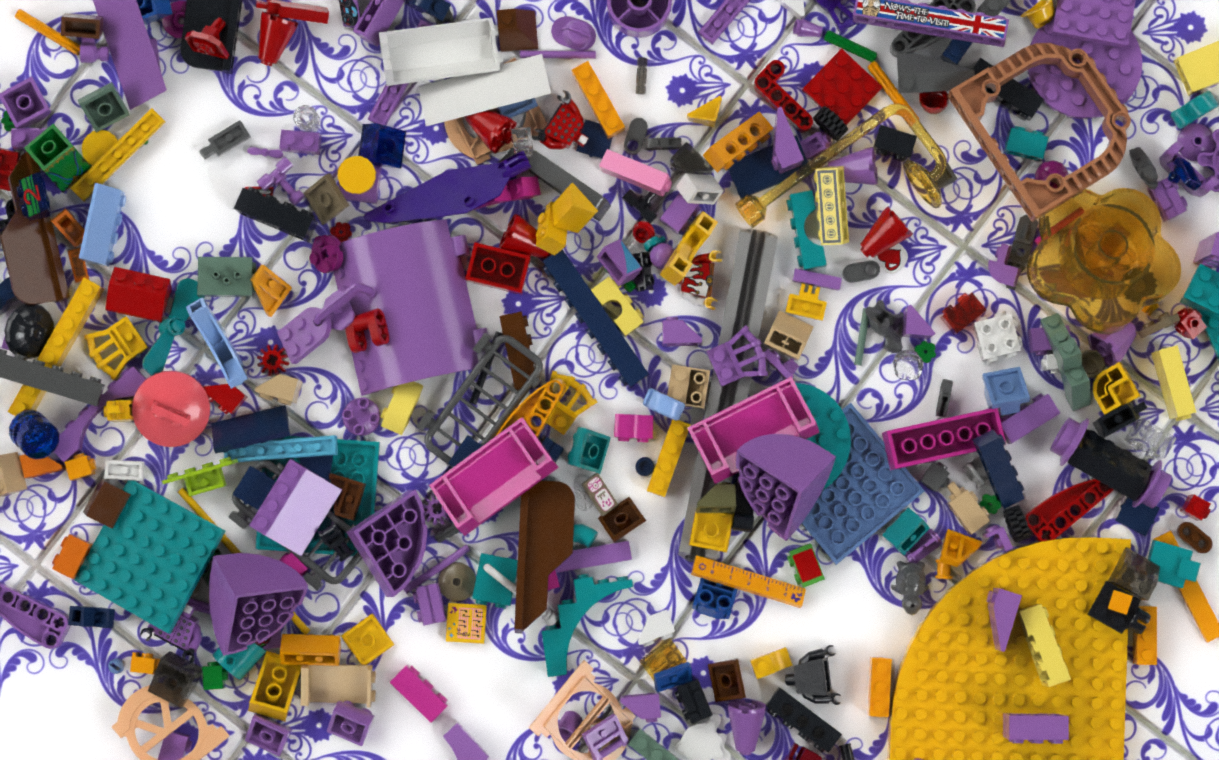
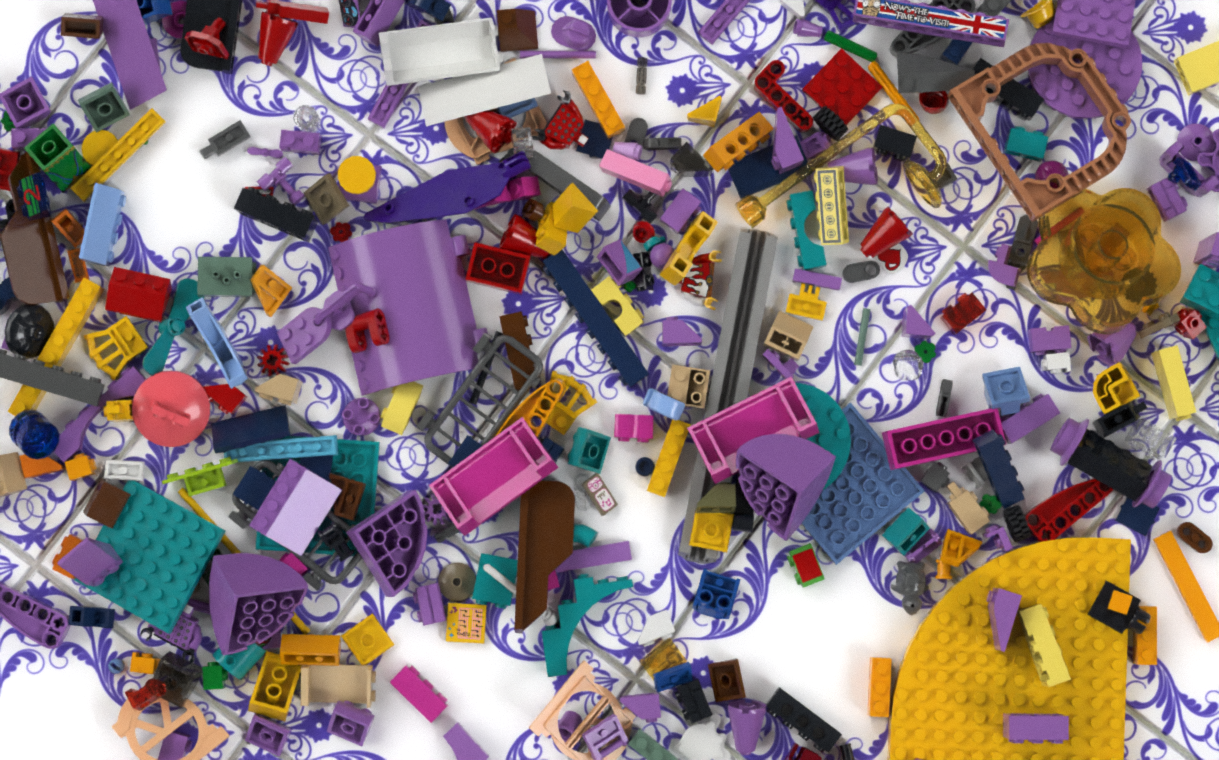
light orange axle [15,9,80,55] -> none
medium lavender piece [80,38,109,63] -> none
magenta plate [309,235,343,273] -> none
clear blue slope [358,123,406,169] -> none
medium lavender bar [404,544,471,594] -> none
reddish brown slope [598,497,646,542] -> none
white brick [676,173,724,205] -> none
light orange tile [691,555,806,608] -> none
medium lavender plate [706,325,768,387] -> none
yellow arch [750,647,793,679] -> none
black torso [785,645,841,705] -> none
dark grey animal [865,300,904,353] -> none
white brick [972,311,1023,363] -> none
sand green arch [1040,313,1091,411] -> none
dark tan hair [1081,349,1105,378] -> none
clear smoke slope [1108,547,1160,601] -> none
dark grey hinge [1129,147,1158,190] -> none
teal piece [1143,540,1201,588] -> none
teal animal [1170,91,1219,129] -> none
red brick [1180,494,1211,521] -> none
none -> medium lavender slope [57,537,123,587]
none -> clear red leg [125,679,166,711]
none -> reddish brown plate [521,199,545,221]
none -> lavender cone [613,142,642,160]

